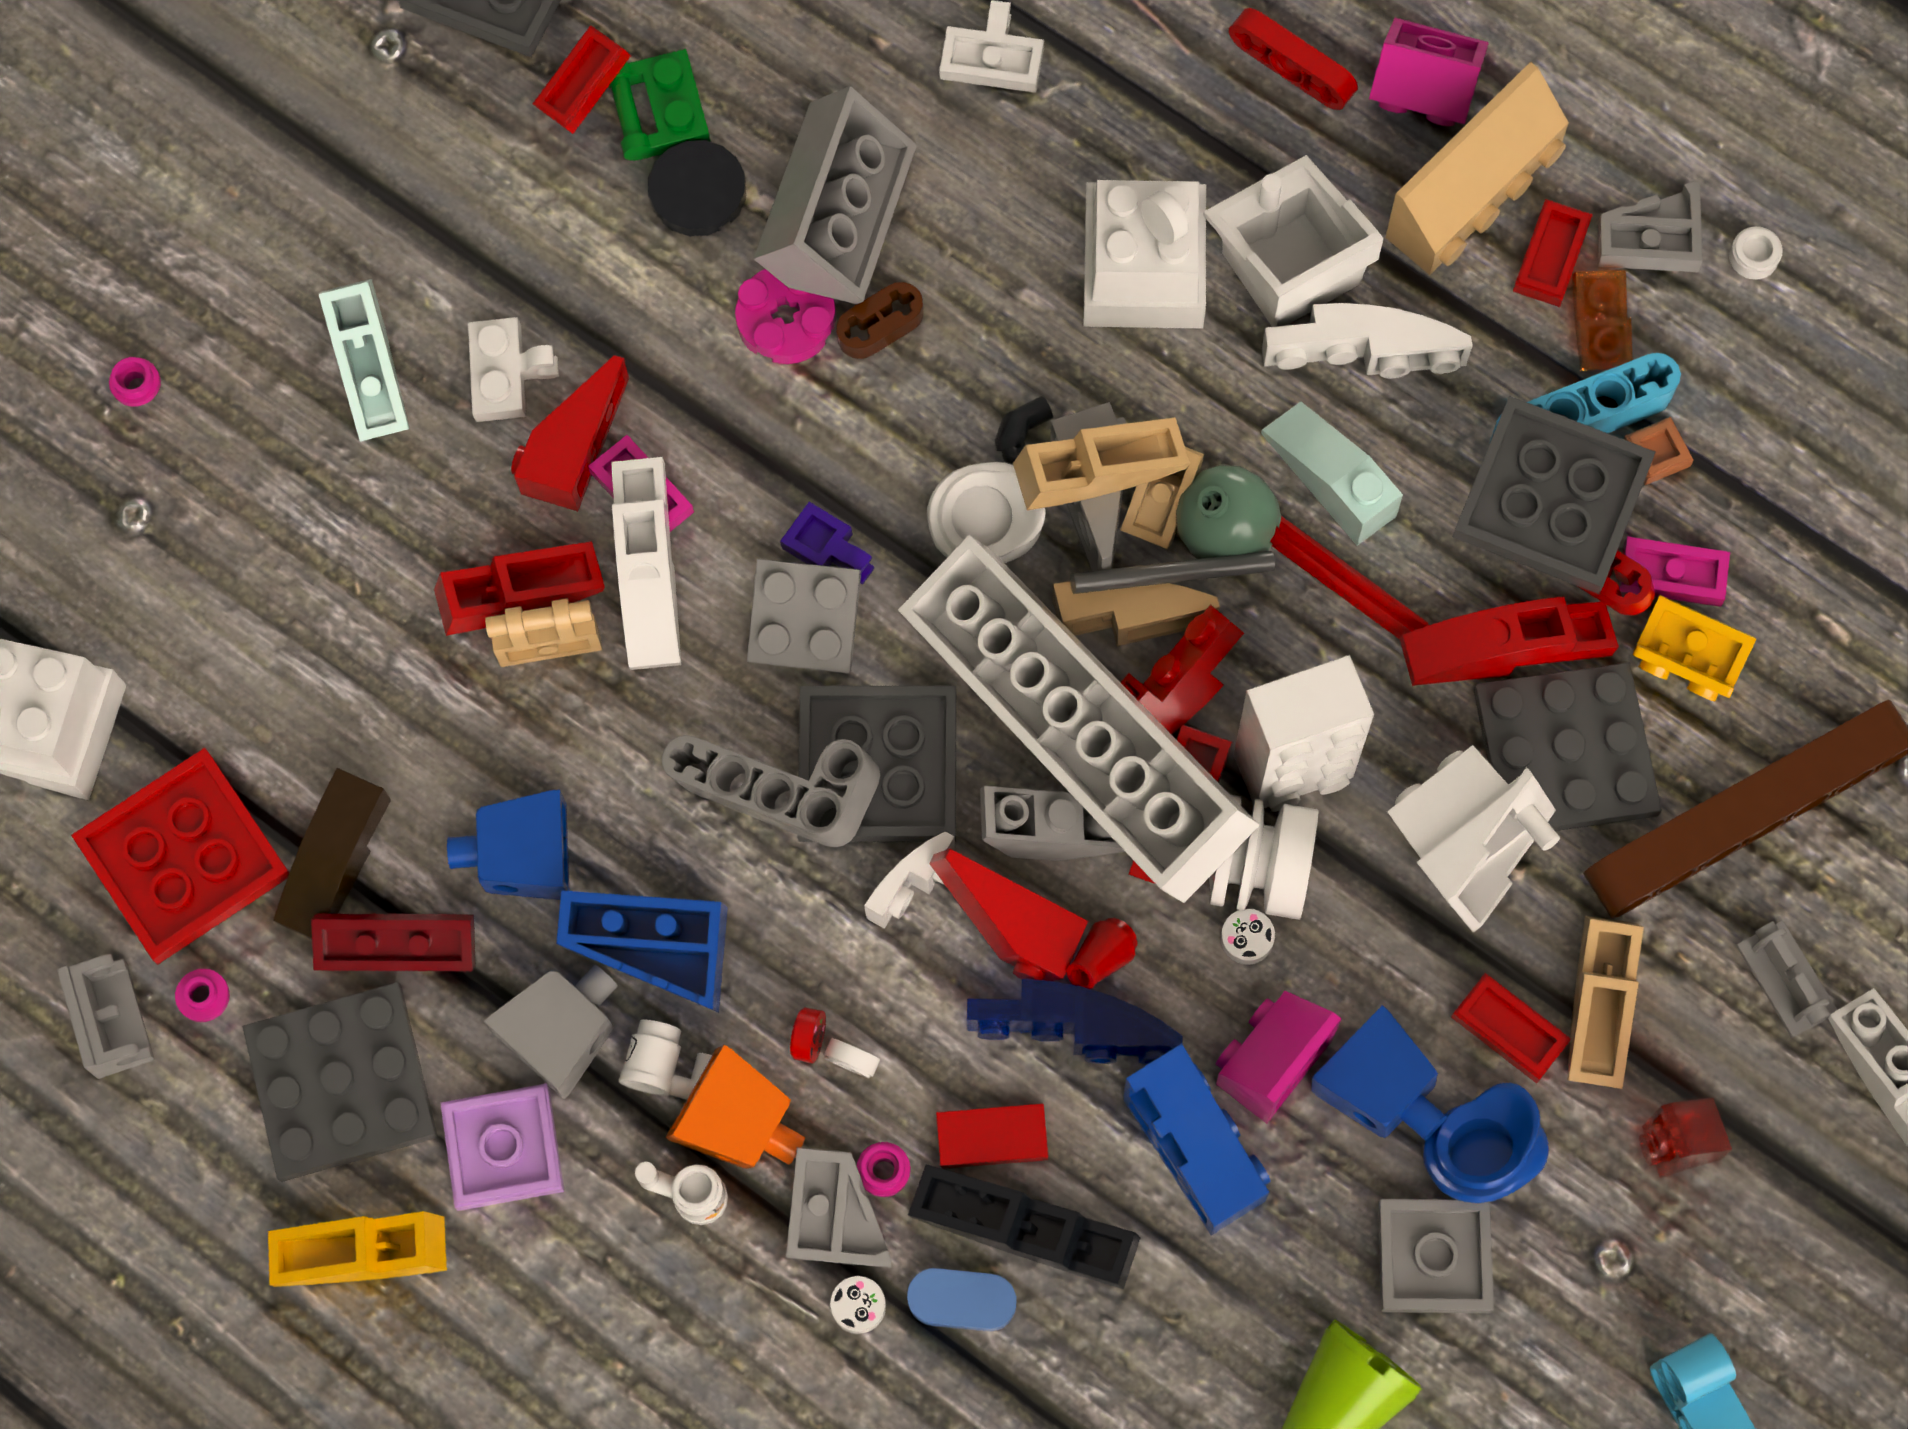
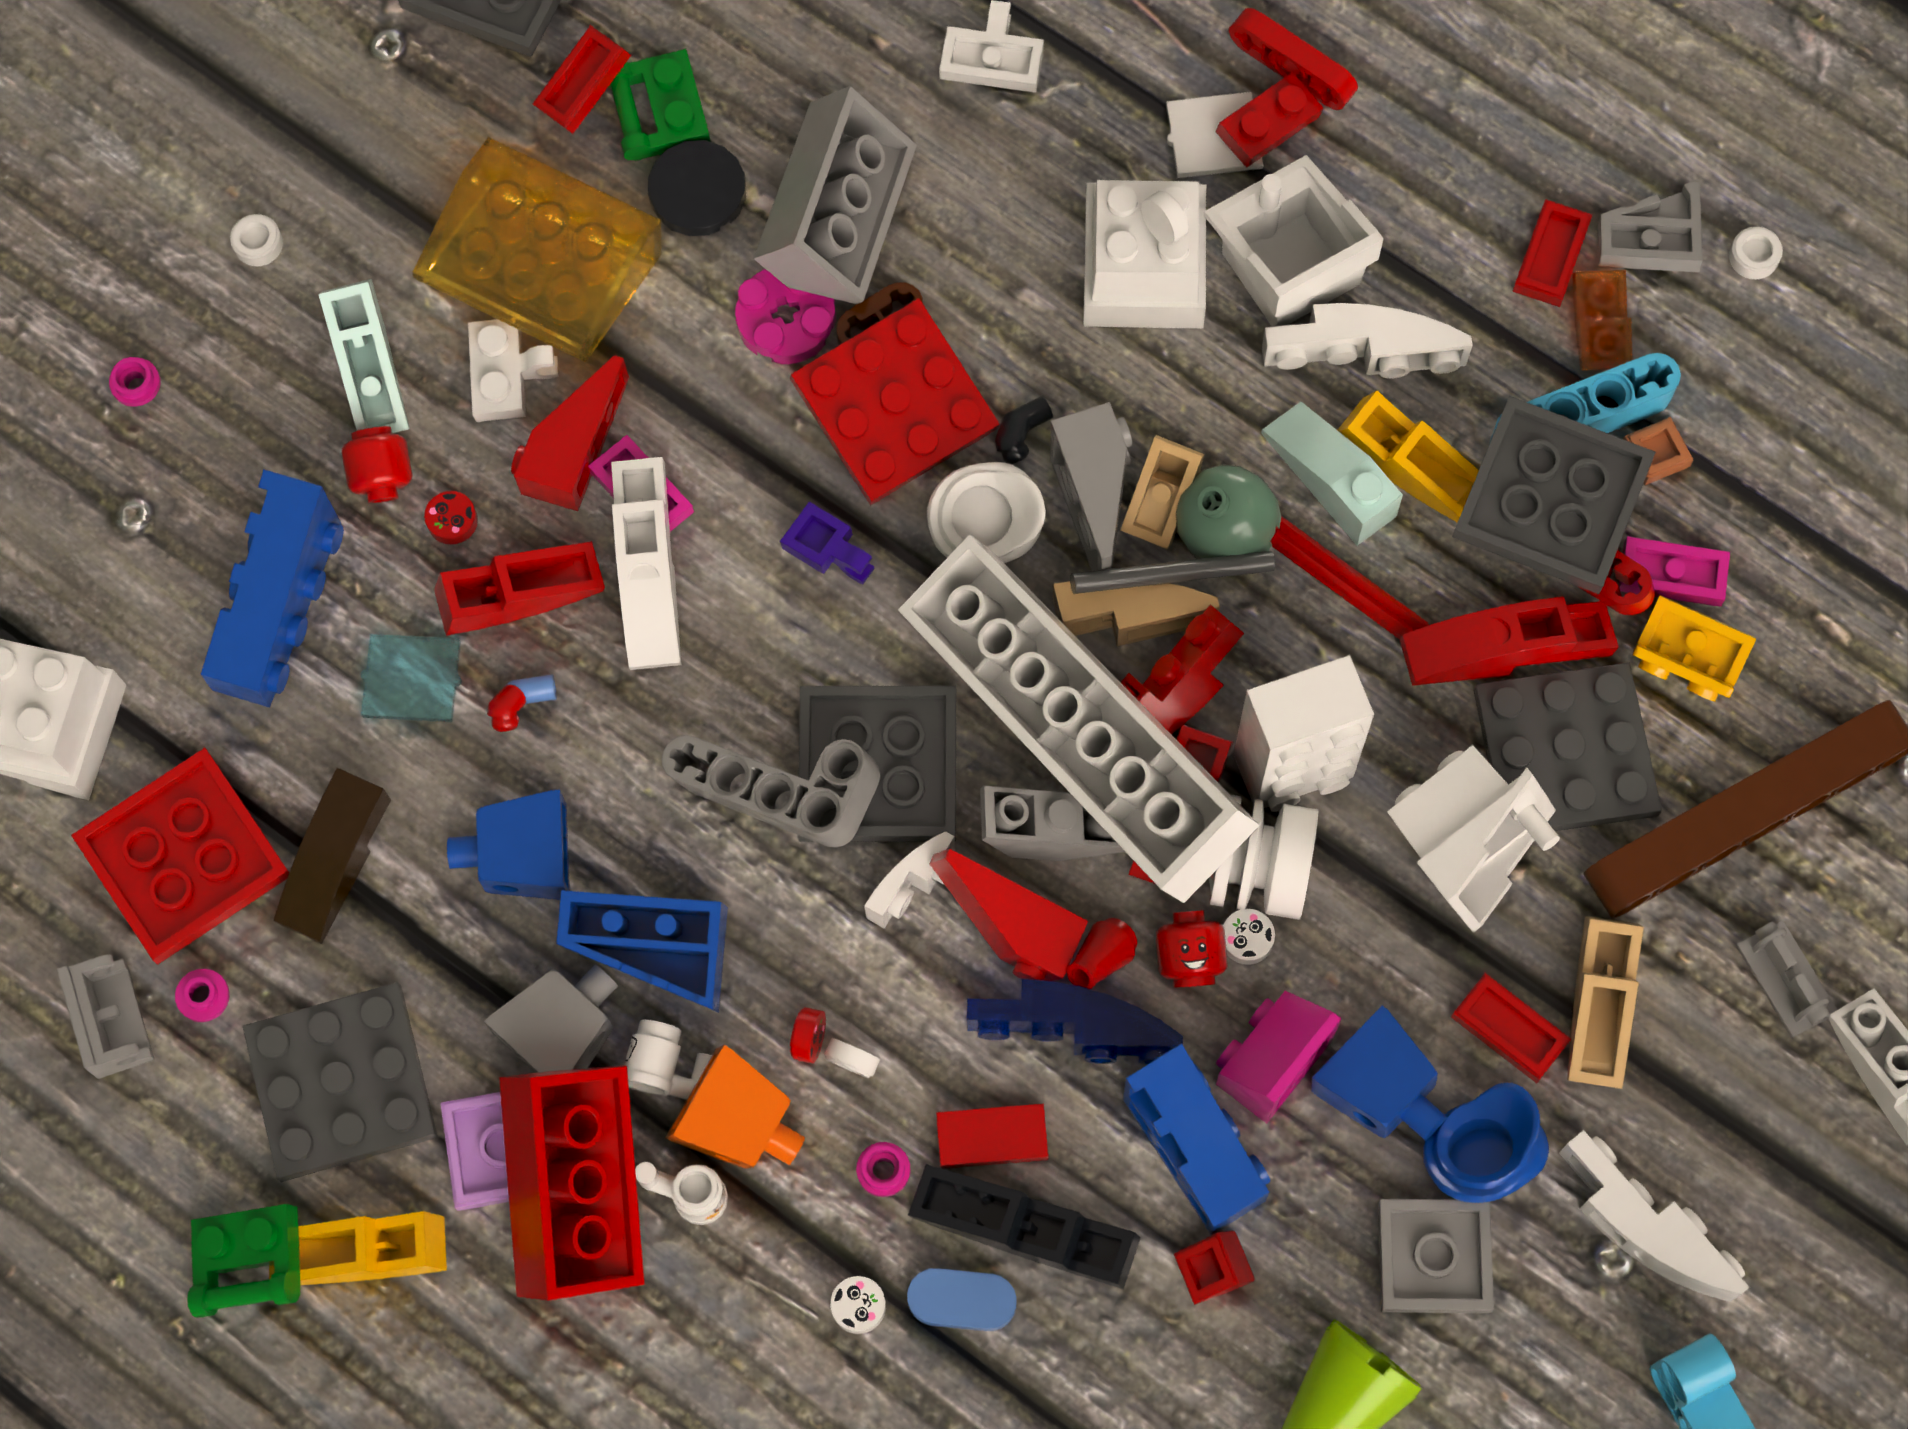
dark red plate [311,913,476,971] -> none
tan plate [485,598,602,667] -> none
light grey plate [747,559,862,673] -> none
light grey wing [786,1147,892,1268] -> none
tan slope [1013,417,1190,510] -> none
dark pink slope [1369,18,1489,126] -> none
tan slope [1385,62,1569,275] -> none
clear red slope [1639,1098,1732,1178] -> none
none -> green plate [187,1204,301,1318]
none -> blue wedge [201,469,344,708]
none -> white tile [230,214,283,266]
none -> red head [341,426,413,503]
none -> clear light blue piece [360,634,462,722]
none -> clear yellow slope [412,137,662,362]
none -> red tile [424,491,478,545]
none -> arm [487,674,557,732]
none -> red slope [499,1066,645,1301]
none -> red plate [790,298,1000,506]
none -> red head [1156,910,1228,988]
none -> white piece [1166,92,1263,178]
none -> red slope [1173,1230,1255,1305]
none -> red plate [1215,72,1324,168]
none -> yellow slope [1338,390,1479,523]
none -> white slope [1559,1130,1750,1302]

